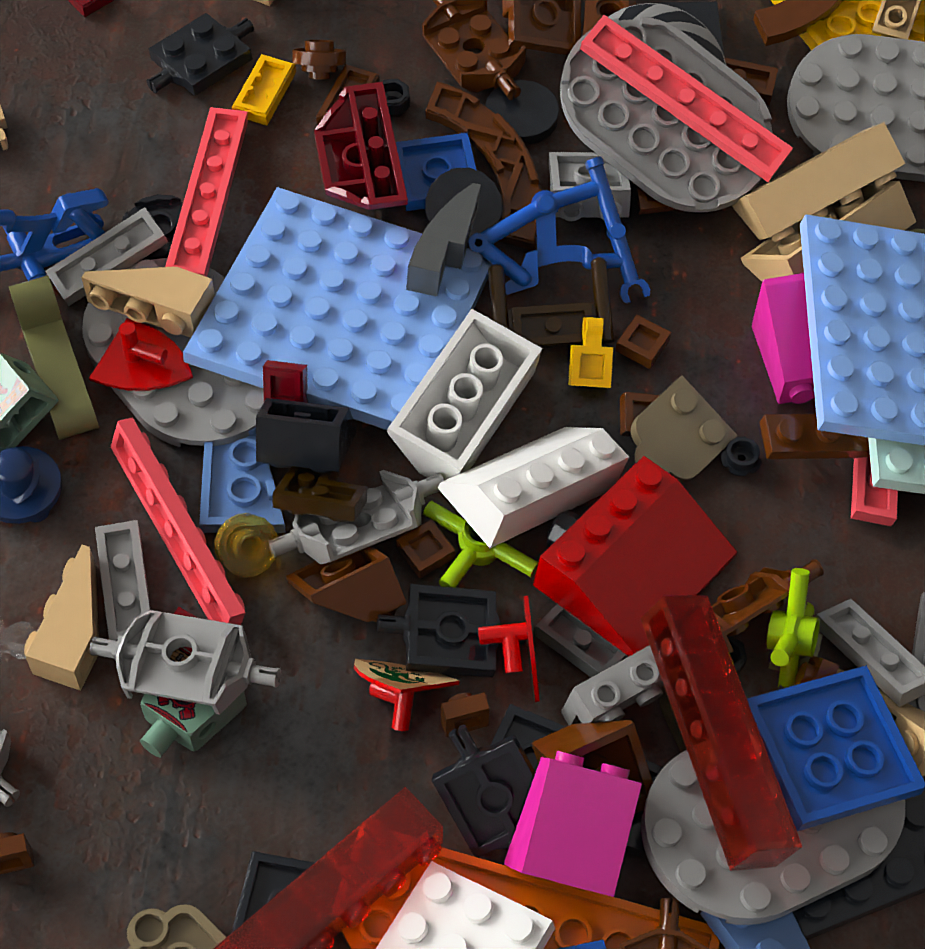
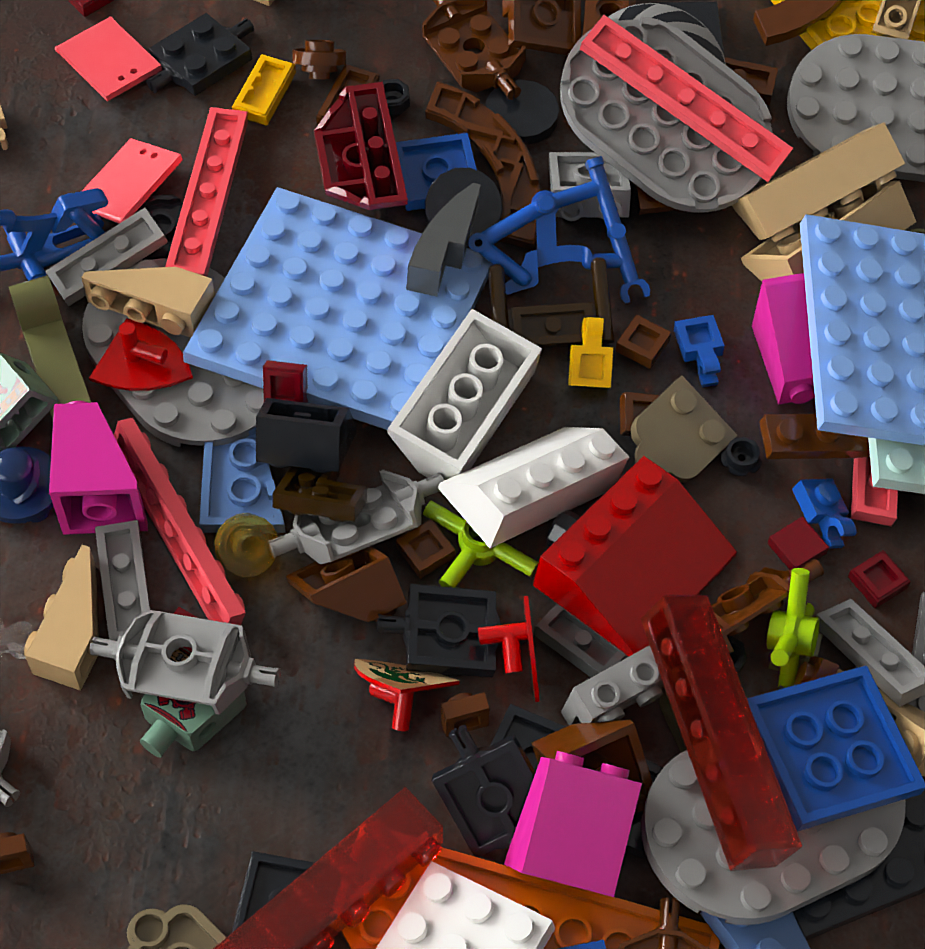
none -> dark pink slope [49,401,148,535]
none -> coral container [55,16,162,102]
none -> coral container [82,138,183,224]
none -> blue plate [674,315,725,387]
none -> dark red tile [767,516,829,570]
none -> blue plate [792,479,857,549]
none -> dark red tile [848,550,911,609]

